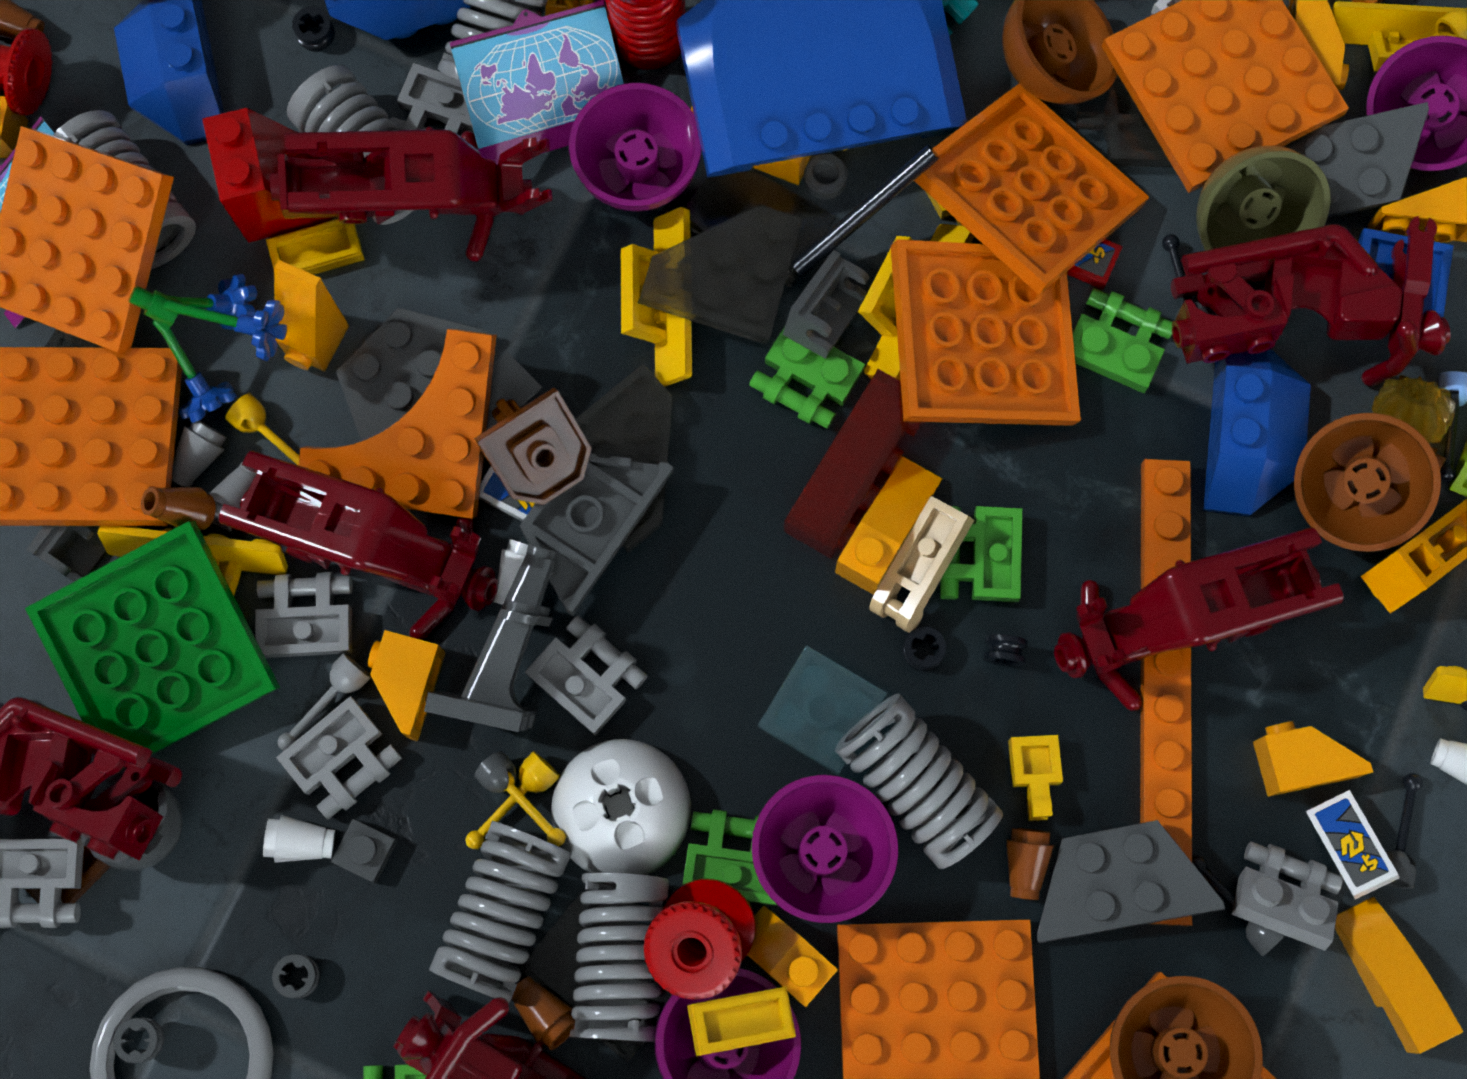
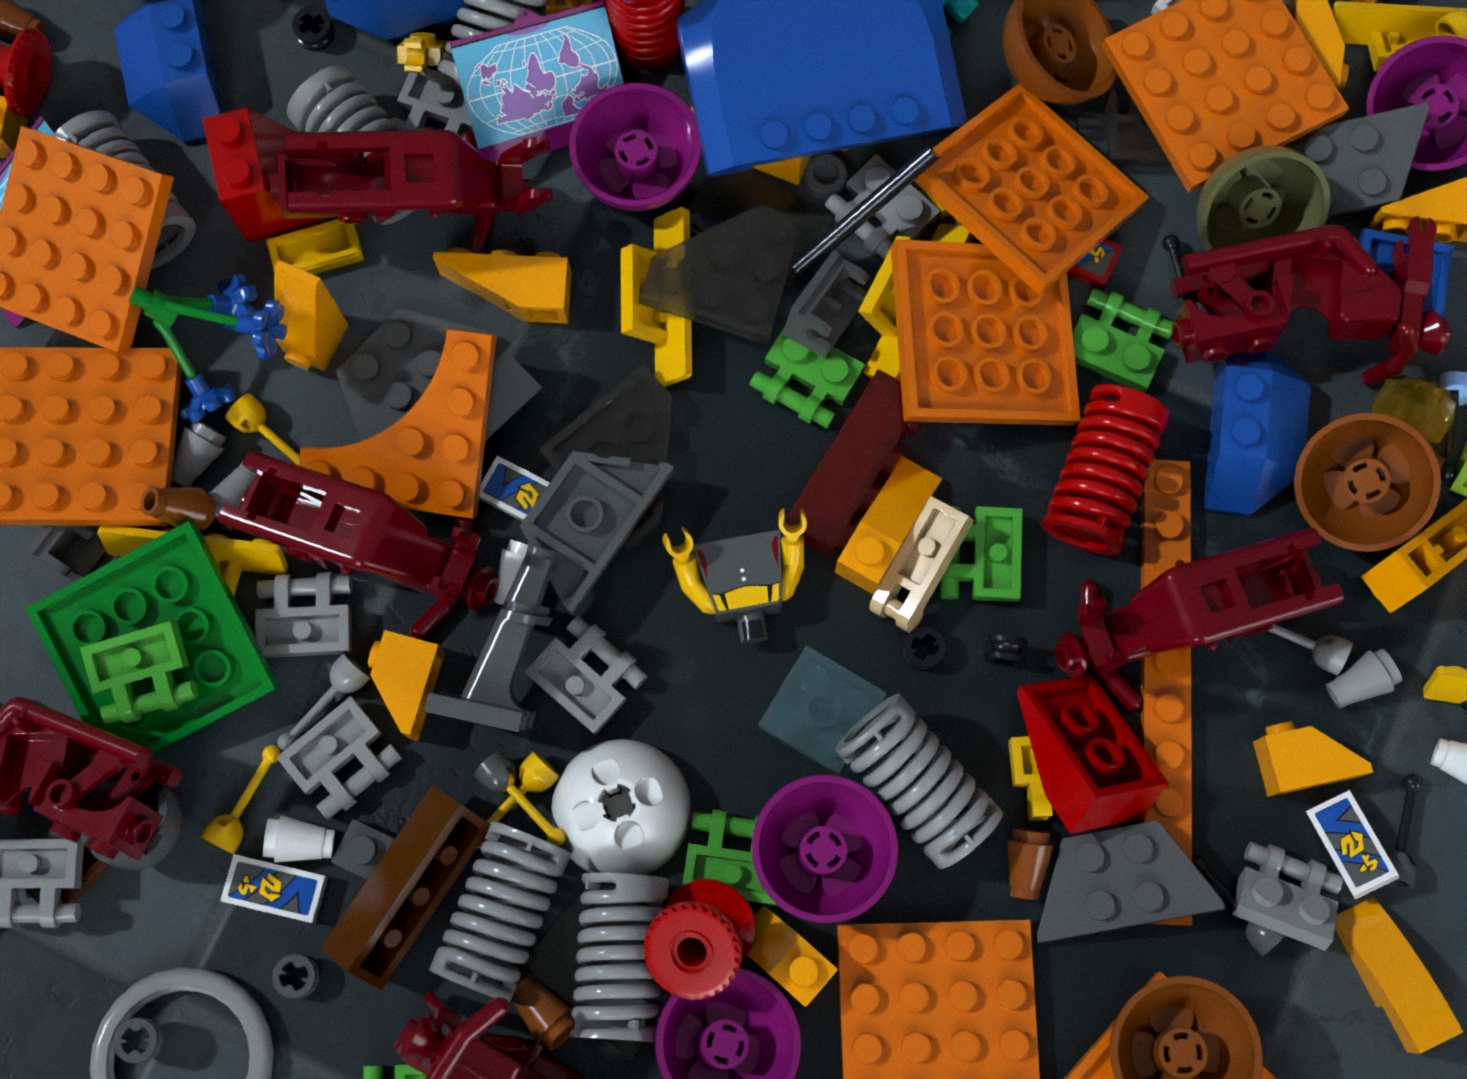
piece [474,388,592,505] -> none
yellow tile [687,987,796,1056] -> none
none -> bright green plate [80,620,199,725]
none -> yellow hinge [200,745,281,855]
none -> tile [220,854,329,924]
none -> reddish brown brick [321,785,491,990]
none -> yellow plate [397,32,448,73]
none -> light orange slope [433,248,572,324]
none -> torso [662,508,807,644]
none -> light grey plate [825,154,940,260]
none -> red slope [1017,675,1169,834]
none -> red piece [1040,384,1170,555]
none -> light grey hinge [1267,624,1353,676]
none -> light grey cone [1325,649,1402,709]

